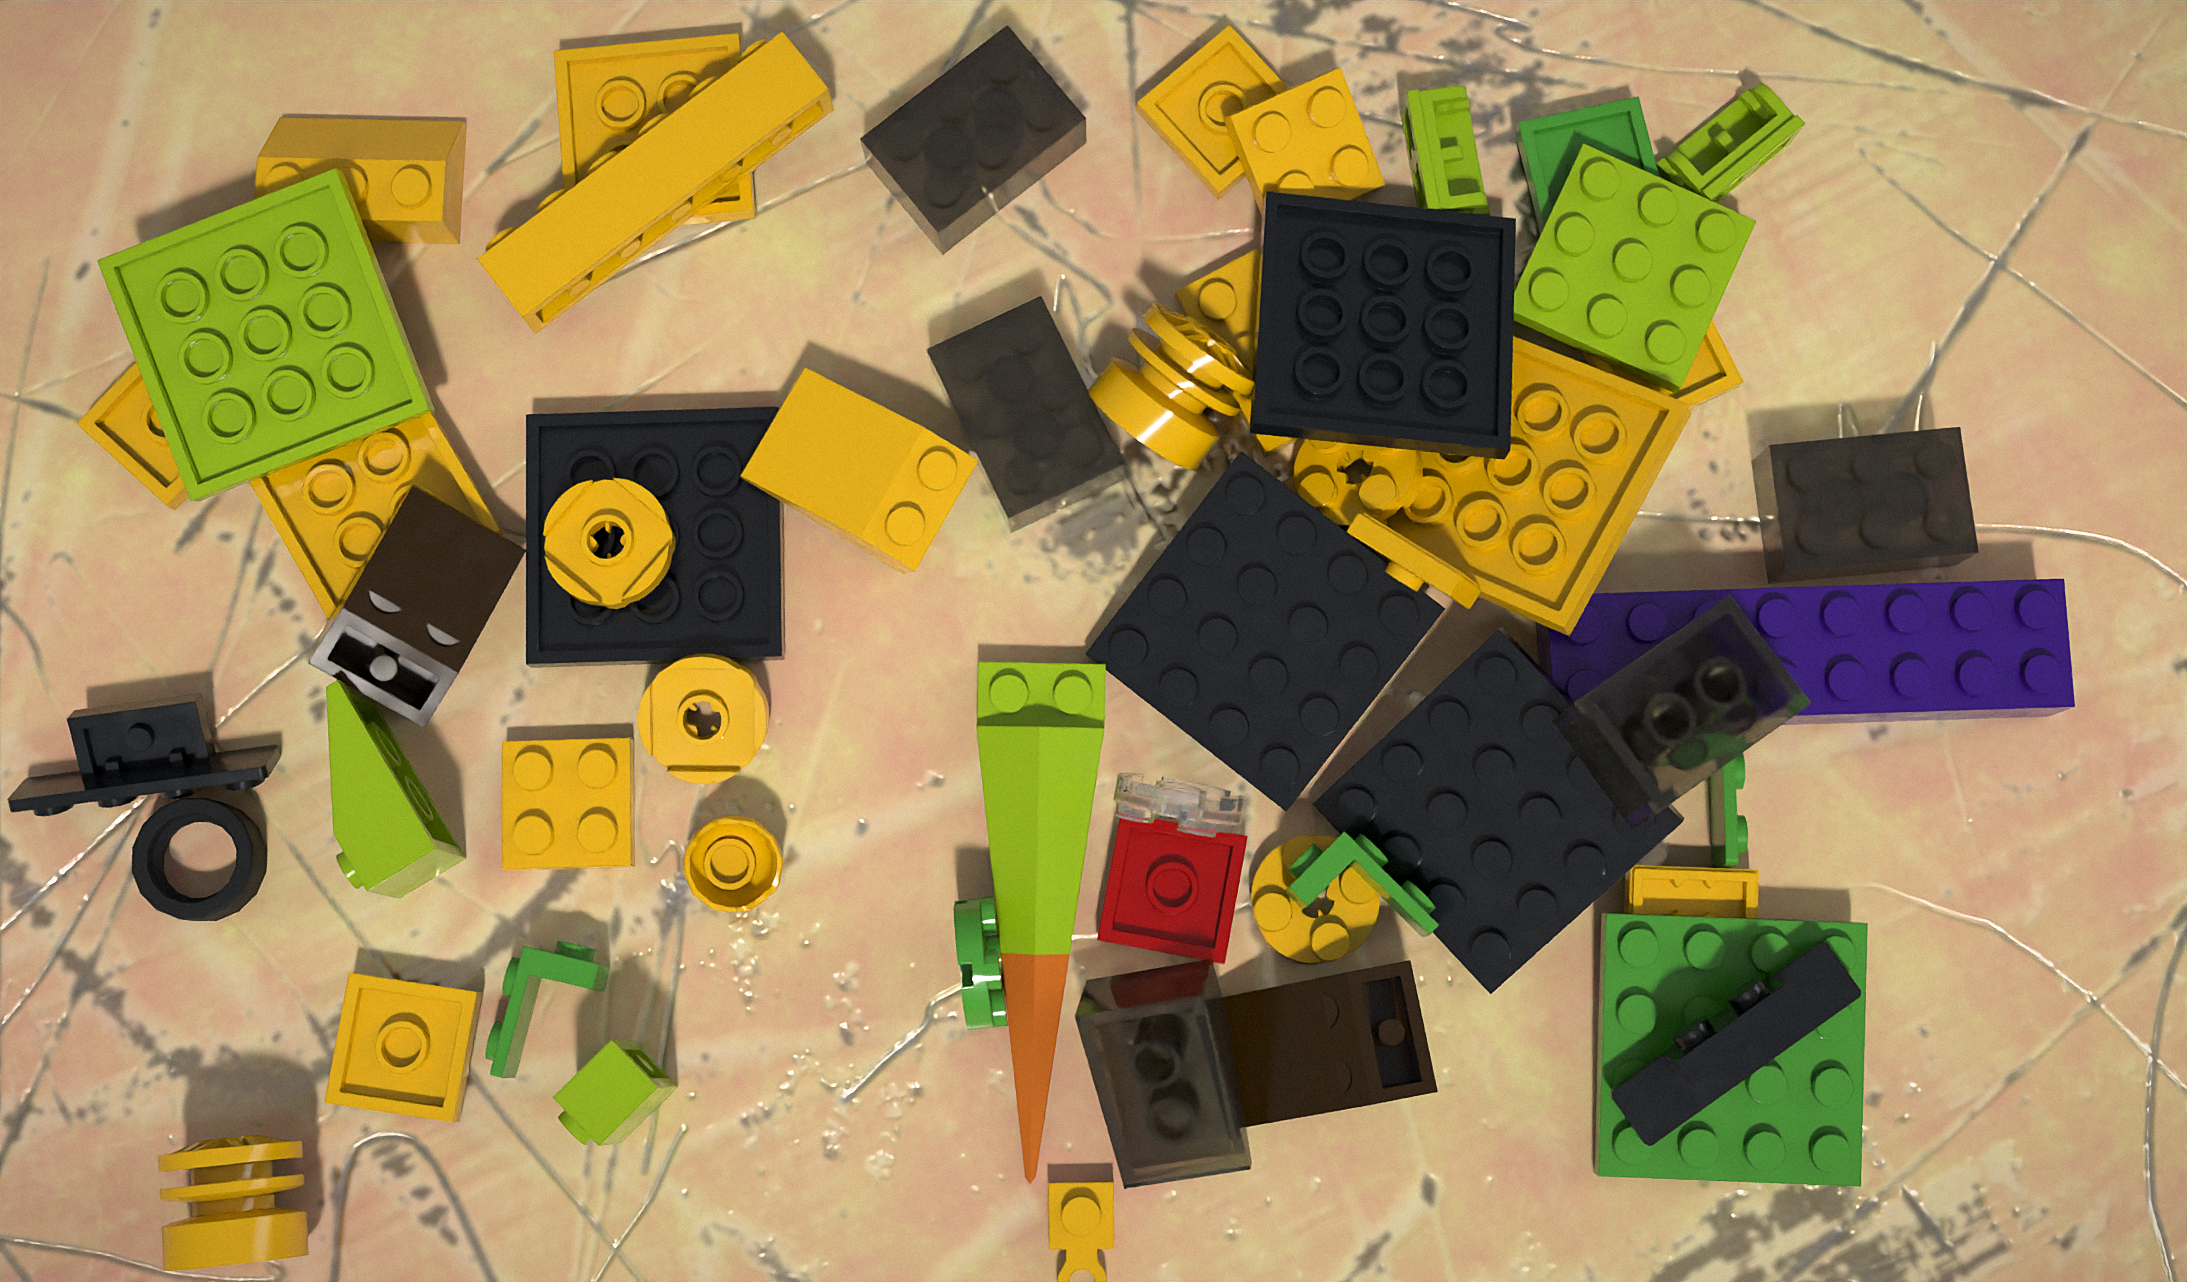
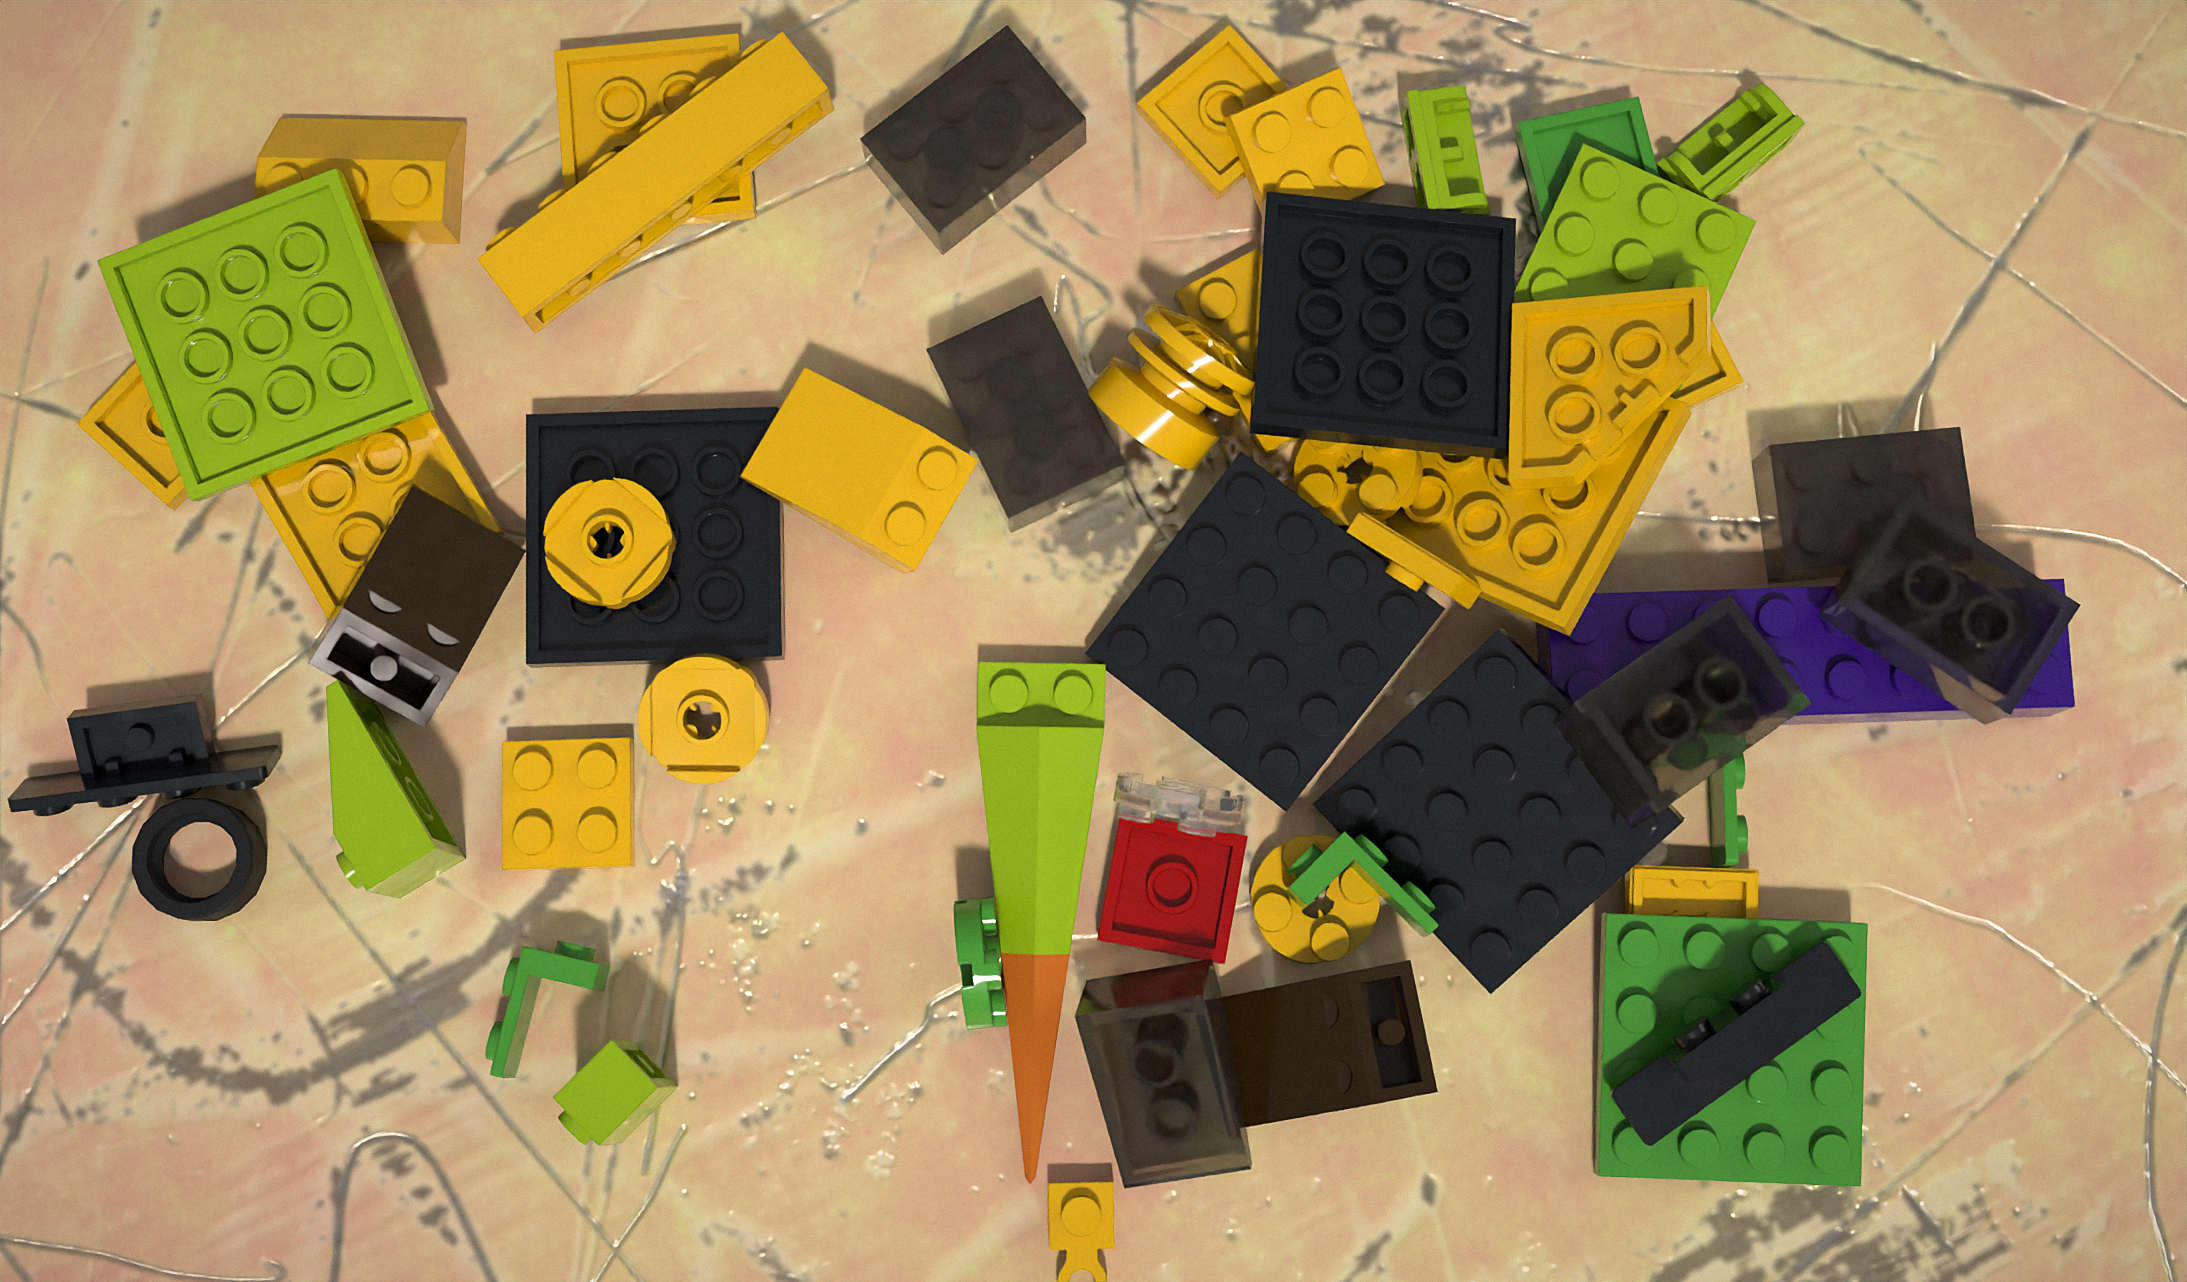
yellow wheel [158,1134,309,1271] -> none
yellow plate [324,973,483,1123] -> none
yellow hair [683,814,783,913] -> none
none -> yellow plate [1508,285,1711,490]
none -> clear smoke brick [1817,493,2080,725]

